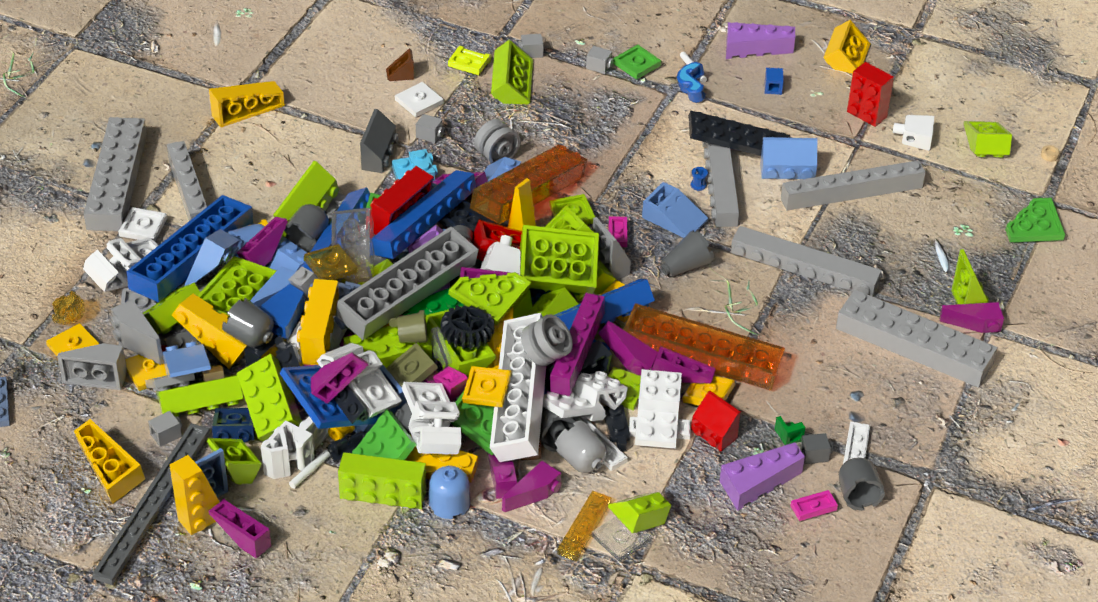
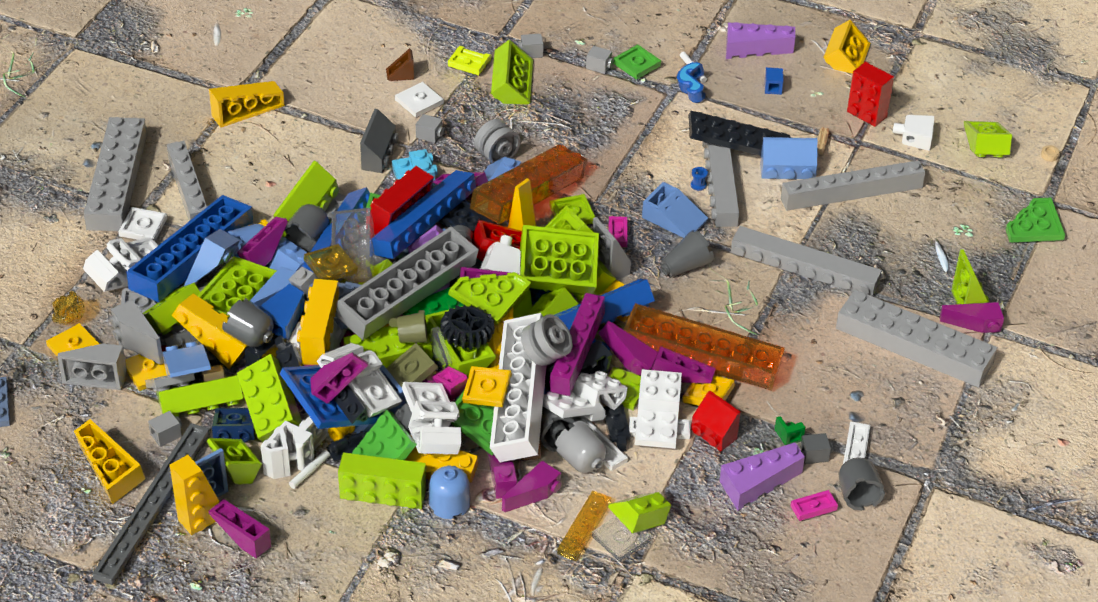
none -> tan axle [817,127,829,155]

